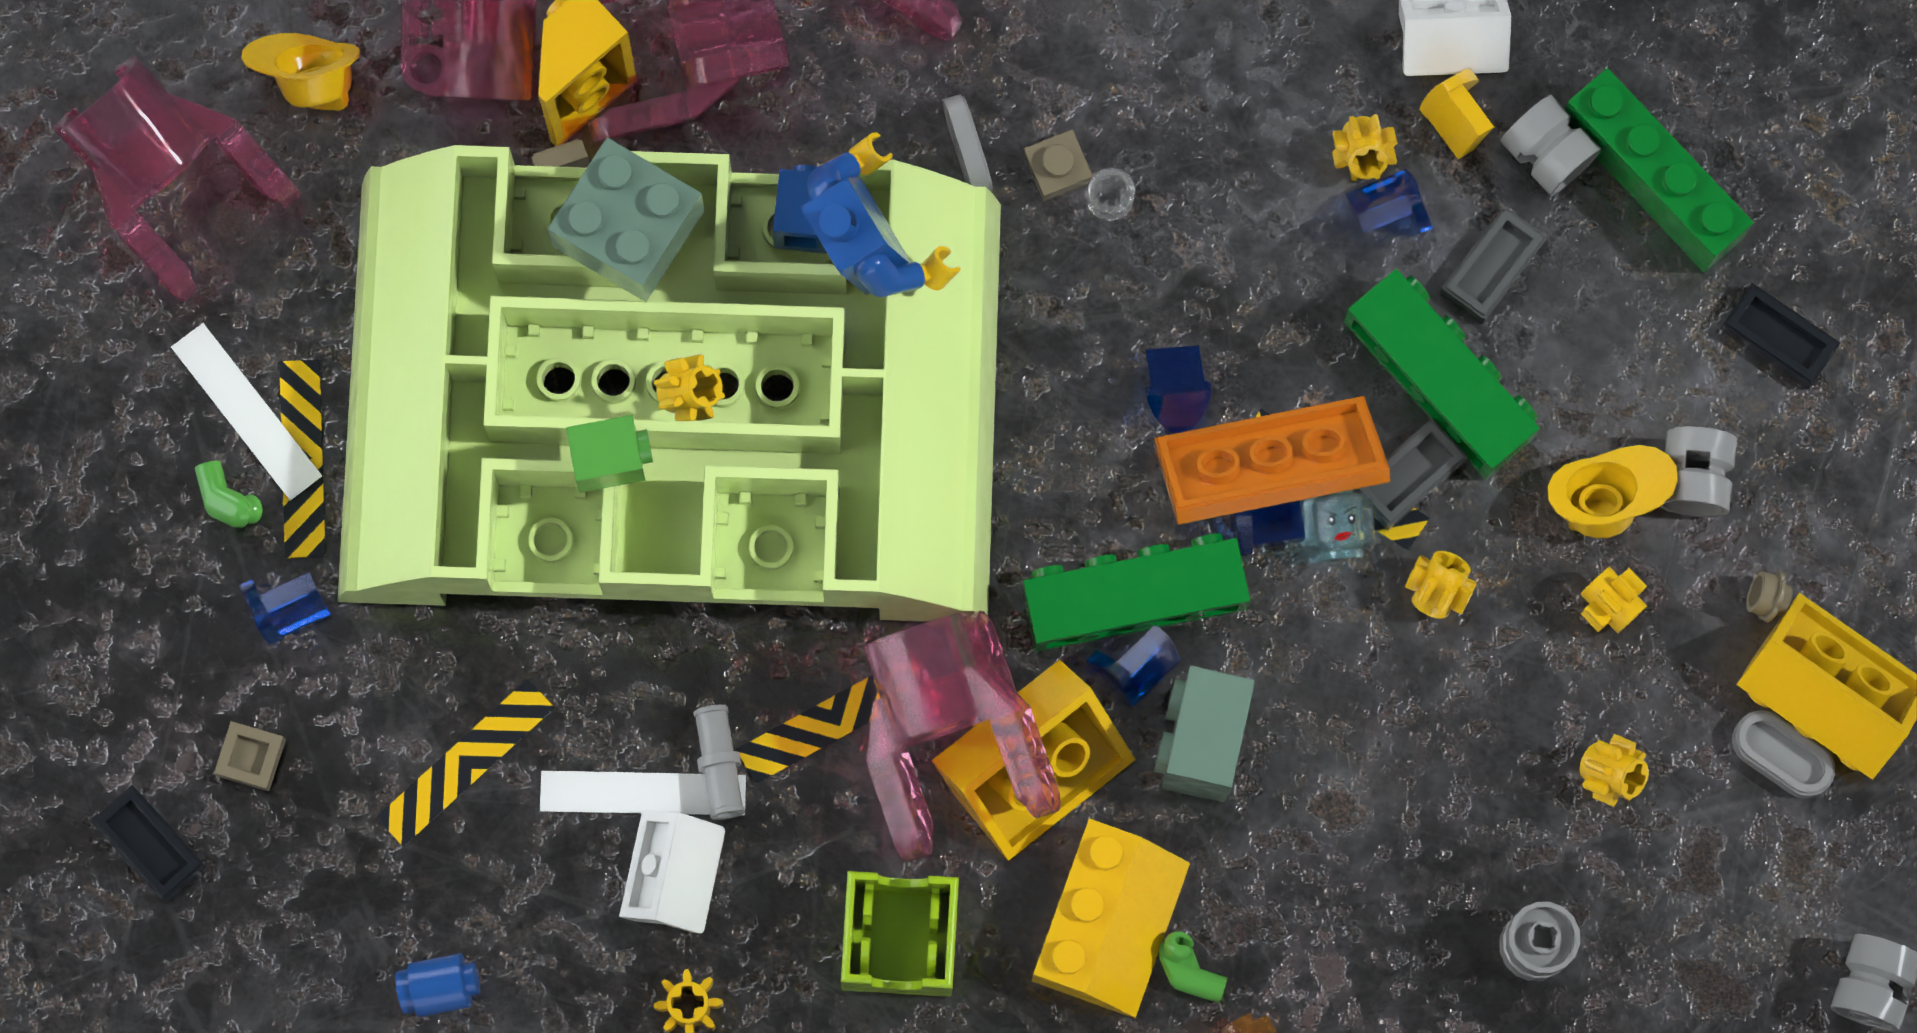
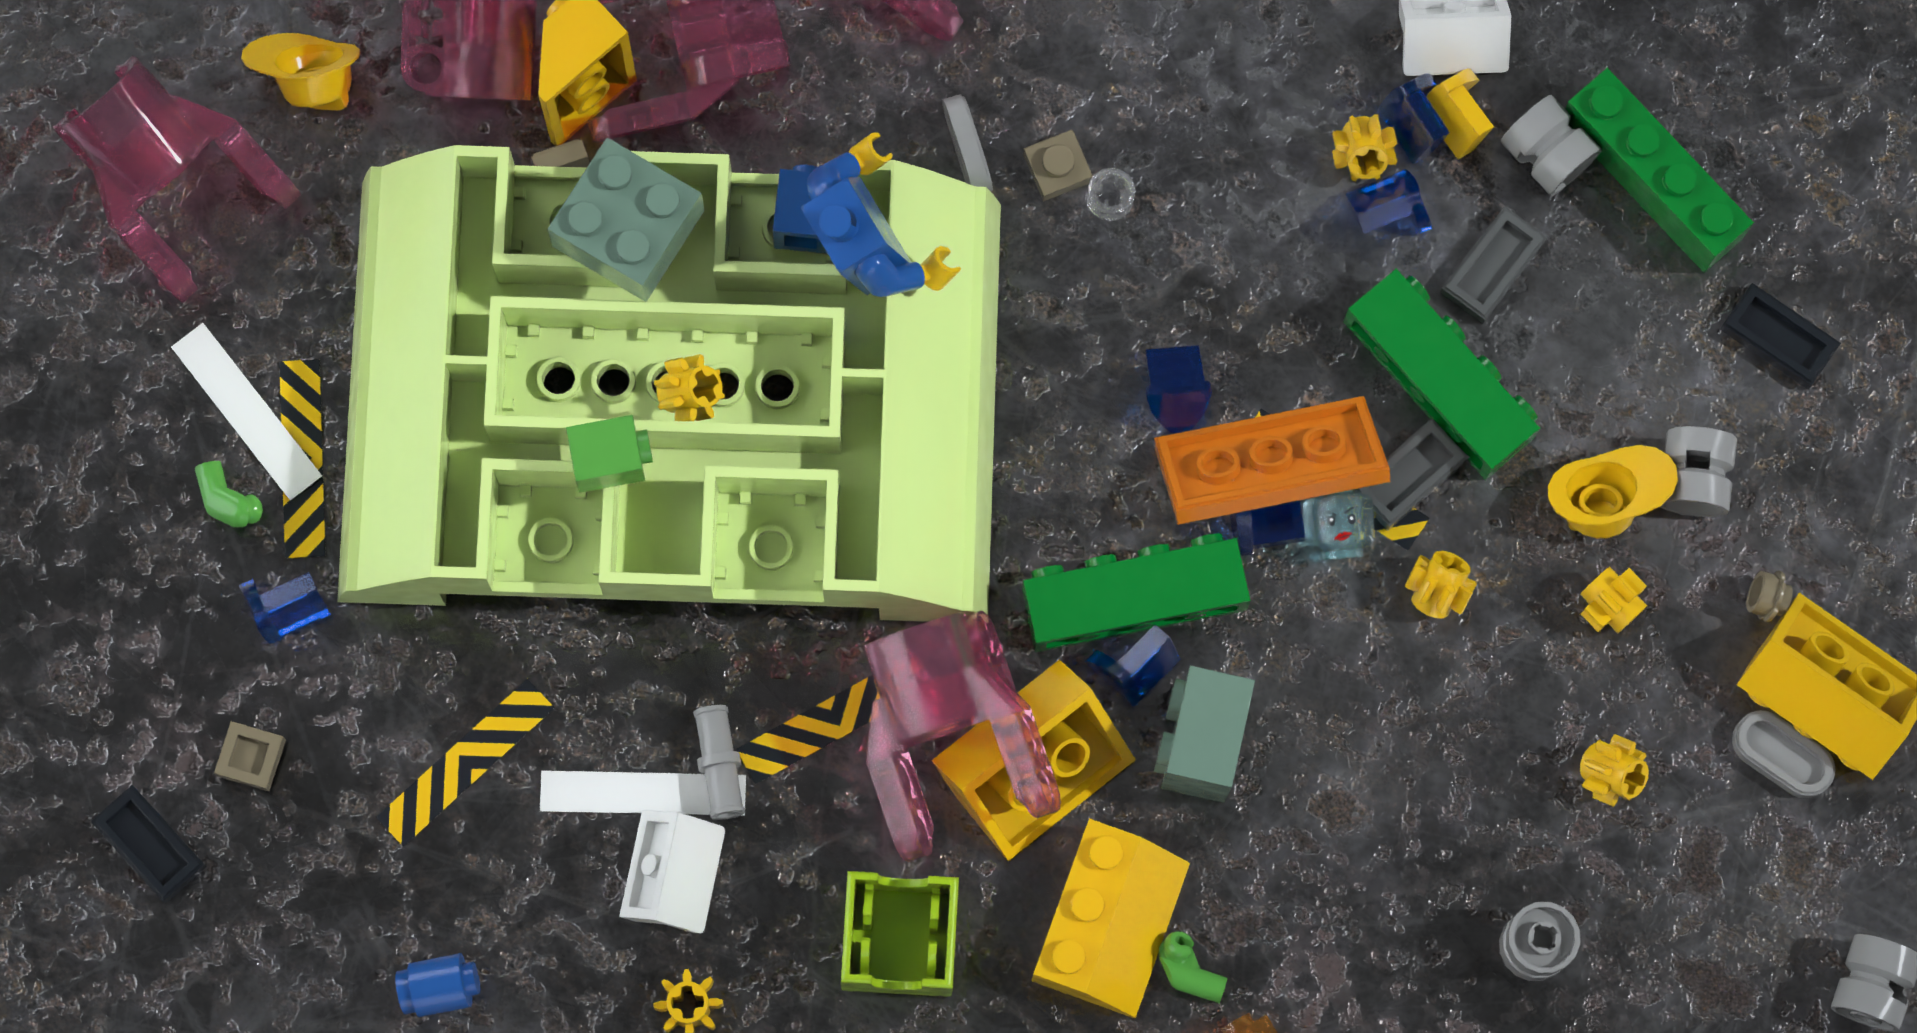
none -> clear blue tile [1377,73,1450,164]

